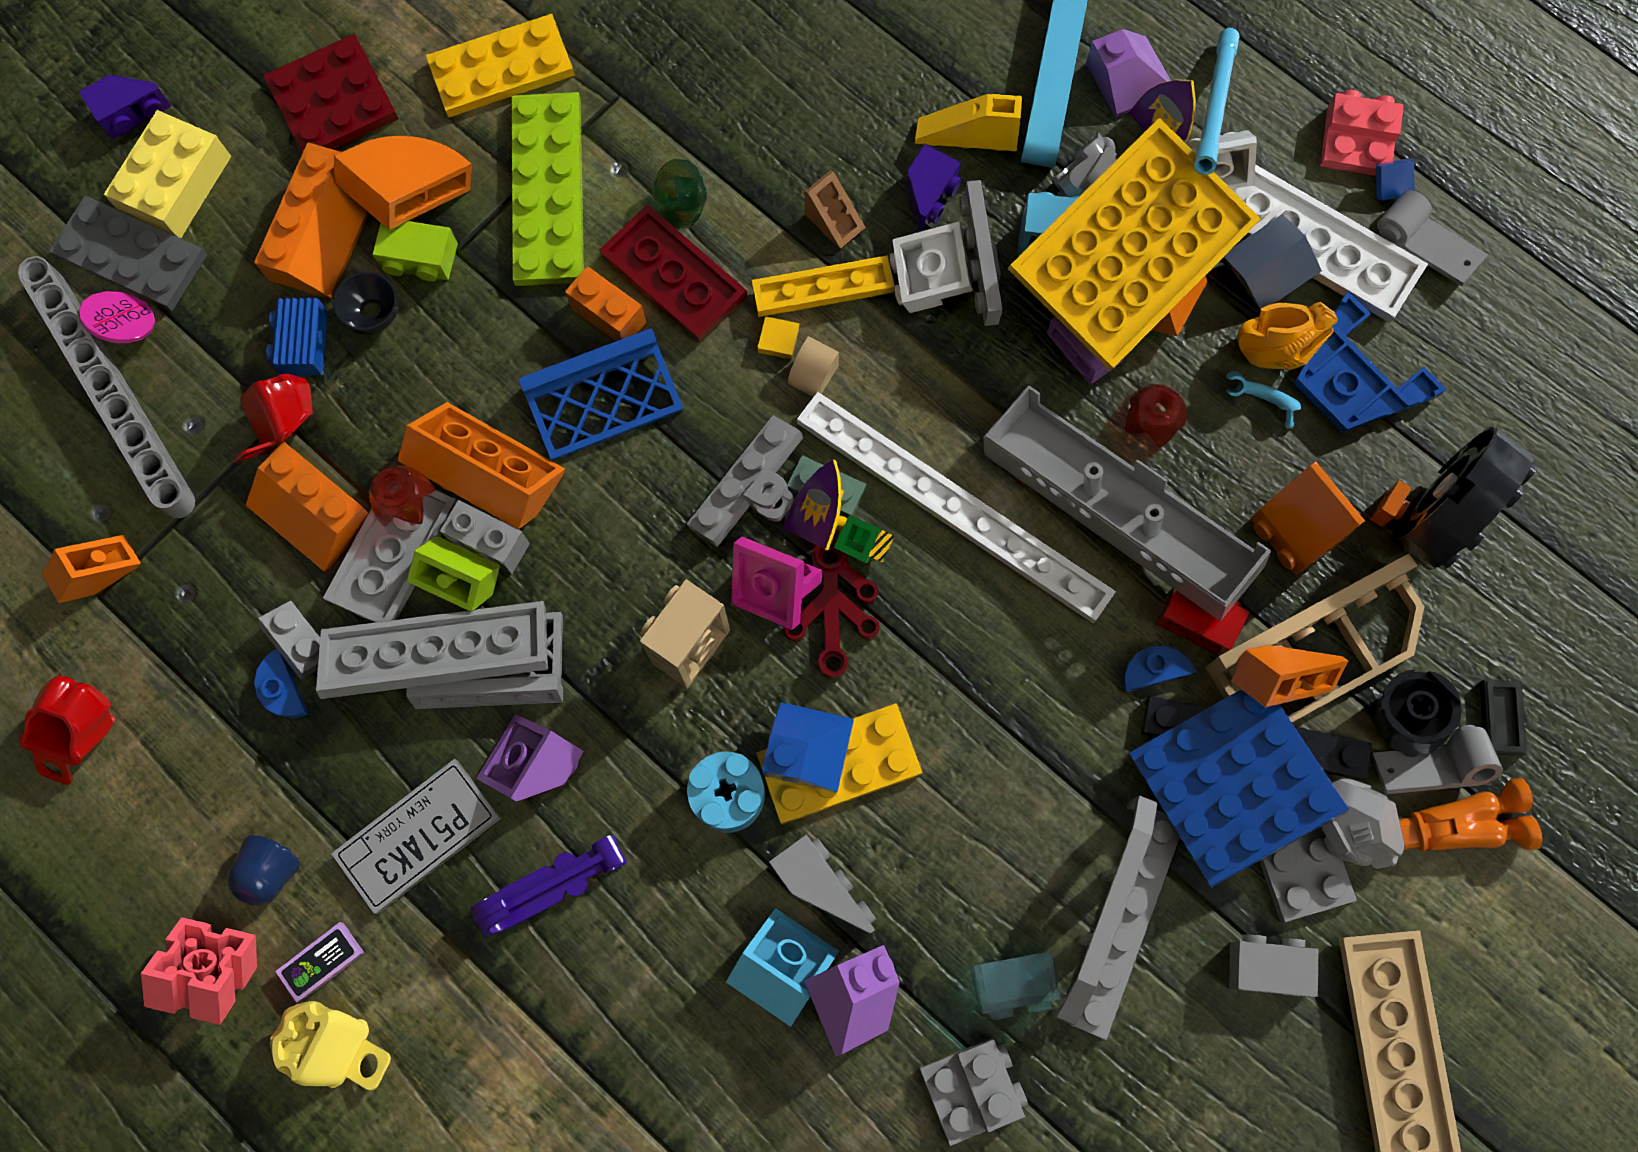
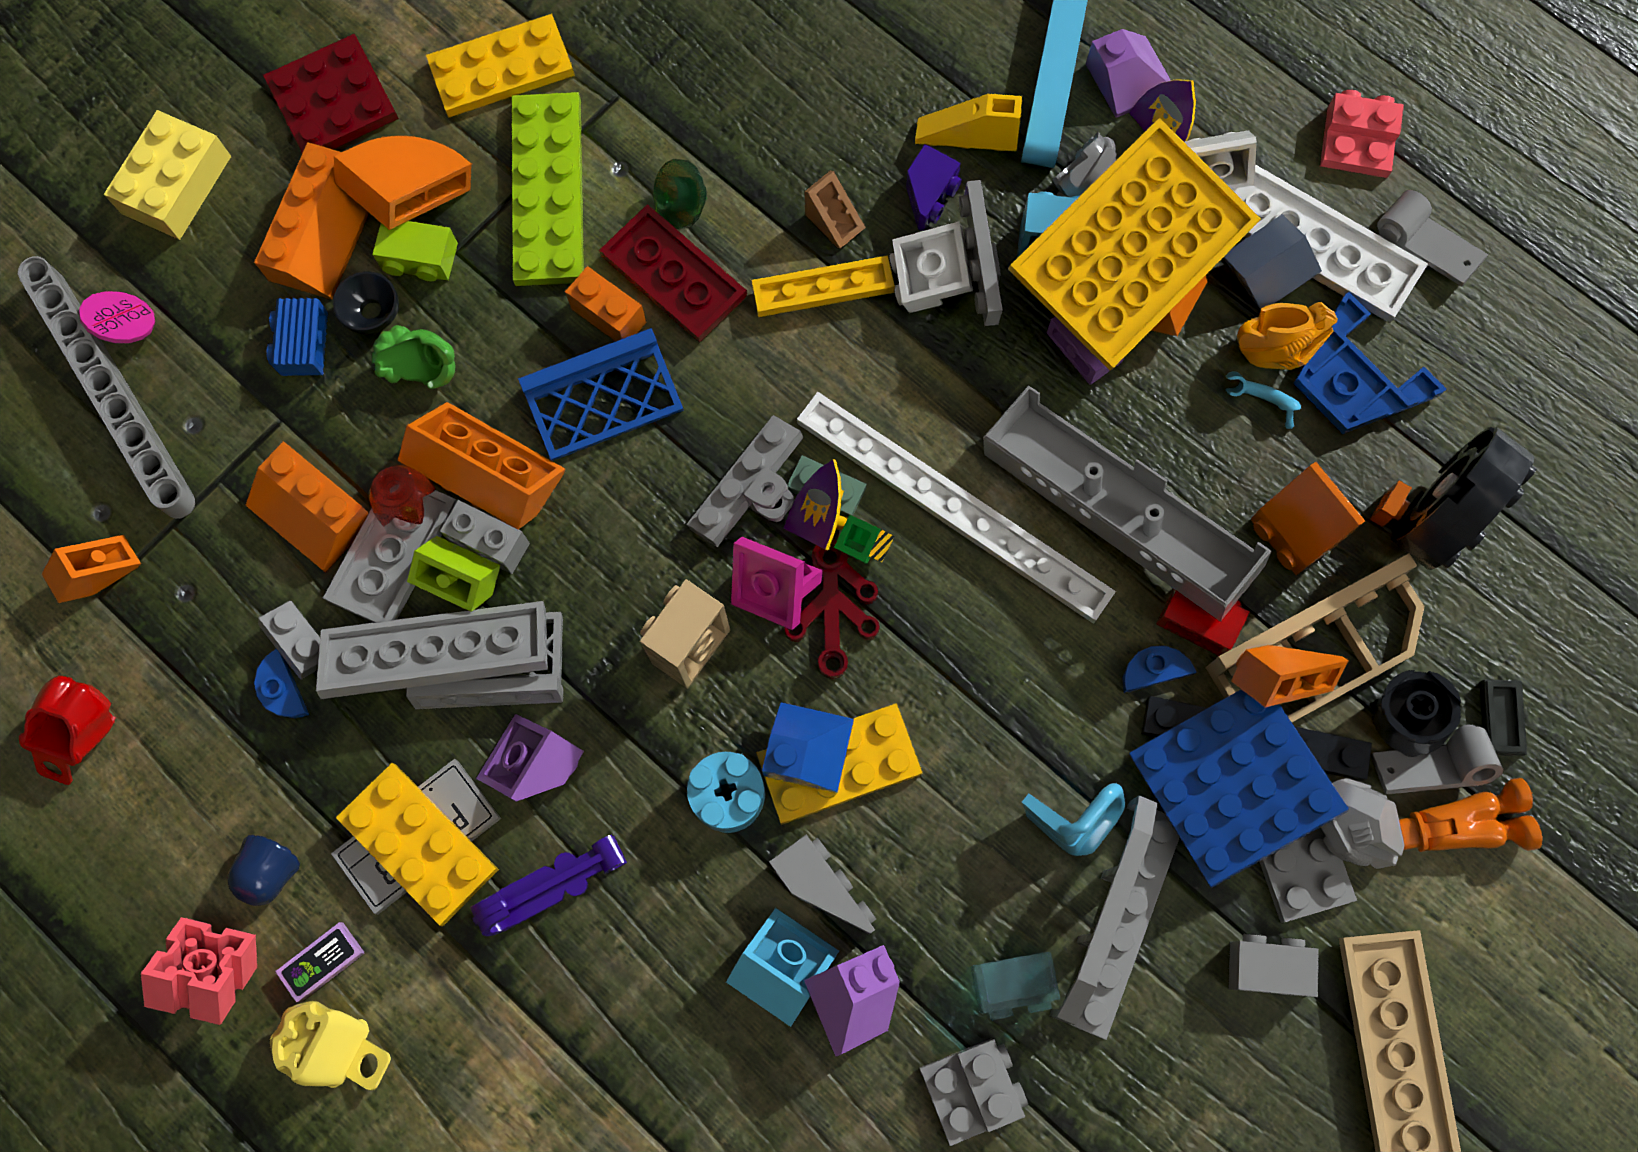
dark grey plate [49,195,208,311] -> none
dark purple slope [79,75,171,139] -> none
red piece [234,374,313,463] -> none
yellow tile [758,316,799,360] -> none
tan brick [788,336,839,397] -> none
clear red piece [1125,384,1187,448] -> none
medium azure piece [1194,28,1240,175] -> none
blue tile [1376,158,1414,200] -> none
none -> yellow plate [336,763,499,926]
none -> bright green hair [372,325,456,389]
none -> medium azure piece [1022,783,1125,856]

